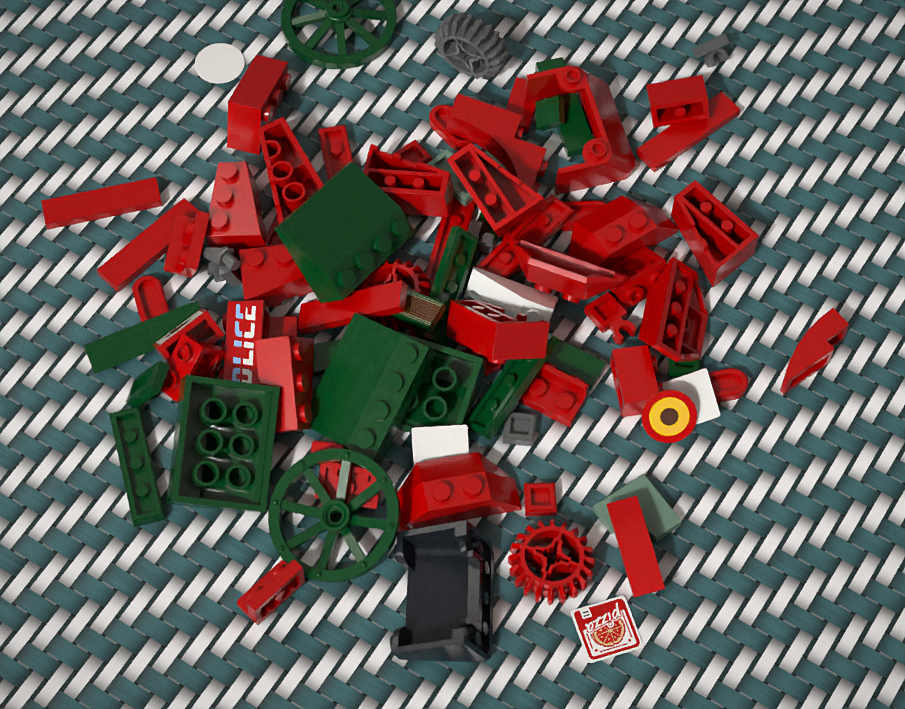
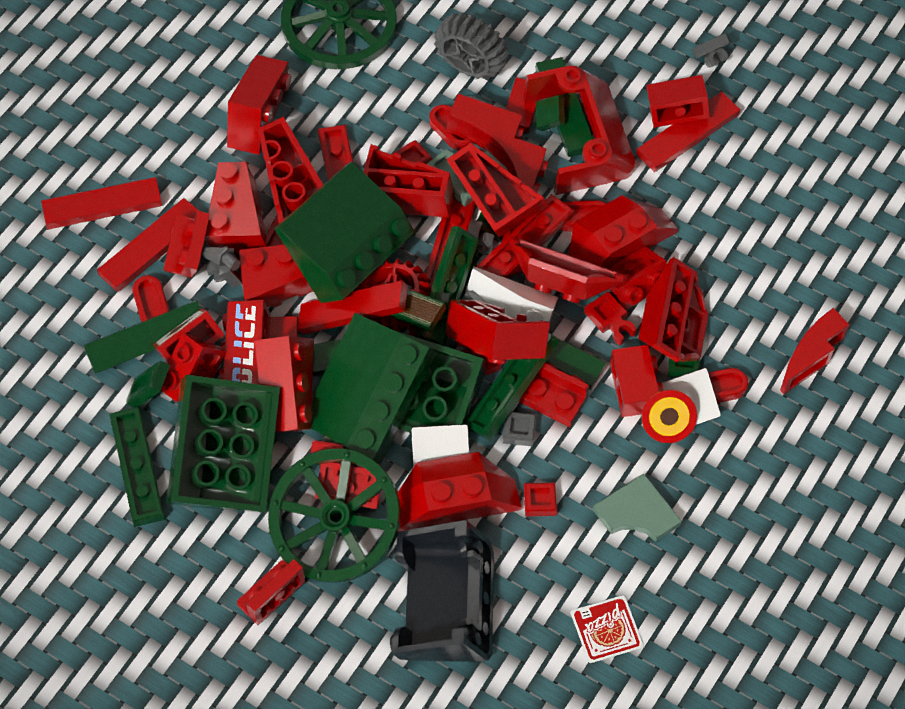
white sticker [195,43,245,84] -> none
red gear [508,519,595,605] -> none
red slope [606,495,665,597] -> none
red wedge [671,180,759,287] -> none

